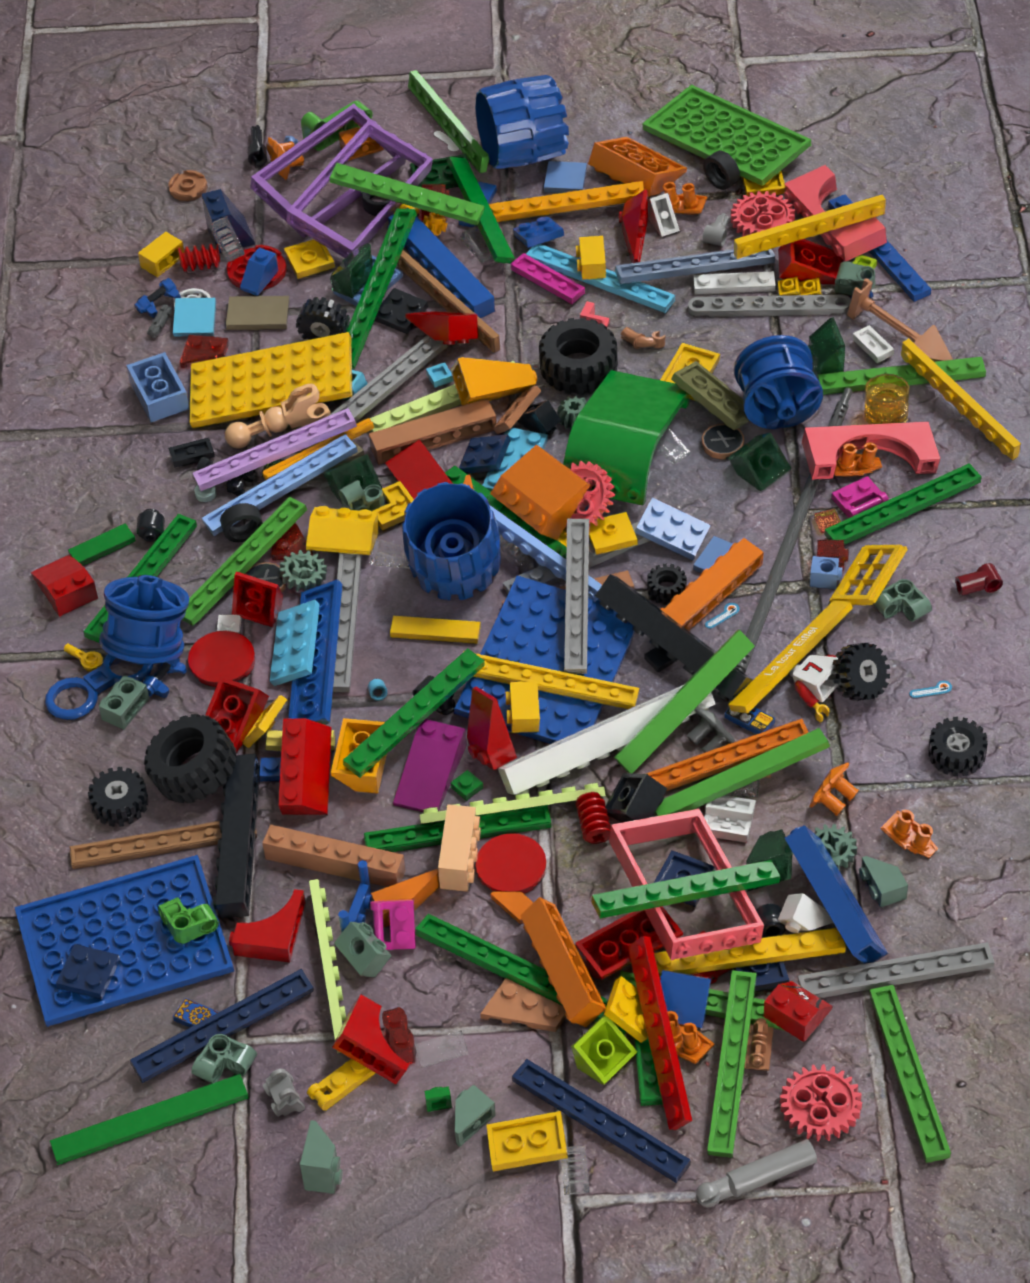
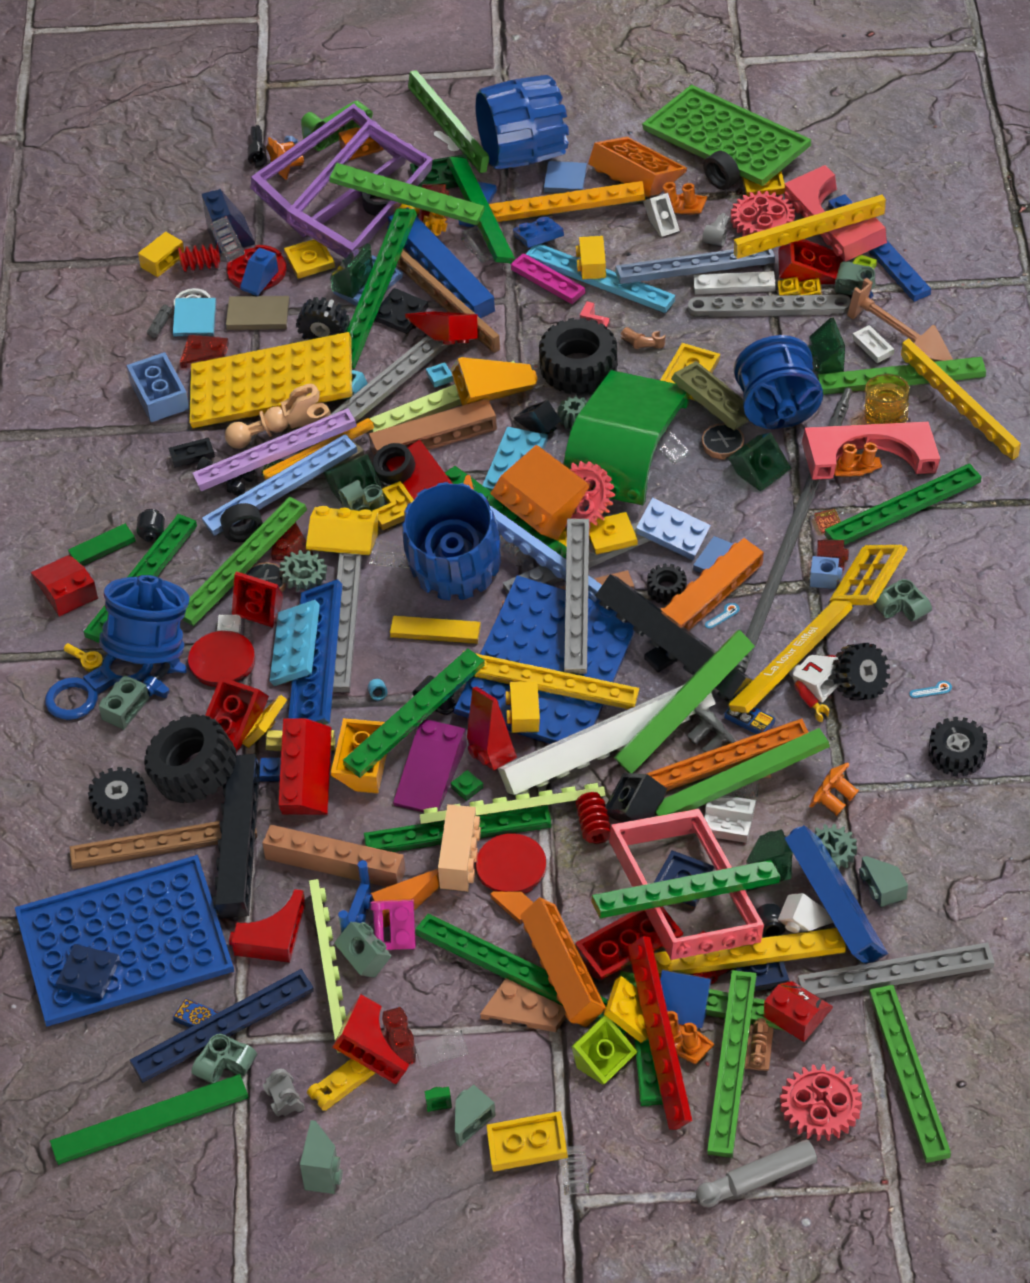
blue piece [134,278,181,318] -> none
bright green piece [157,897,219,944] -> none
nougat tile [168,170,208,201] -> none
light aqua tile [194,485,216,502] -> none
dark blue plate [459,434,511,474] -> none
nougat tile [493,386,541,434] -> none
dark blue plate [512,1059,691,1183] -> none
red wedge [619,190,648,263] -> none
dark pink plate [831,476,889,518] -> none
orange connector [880,810,938,858] -> none
dark red piece [955,563,1003,595] -> none
none -> black tyre [373,443,416,485]

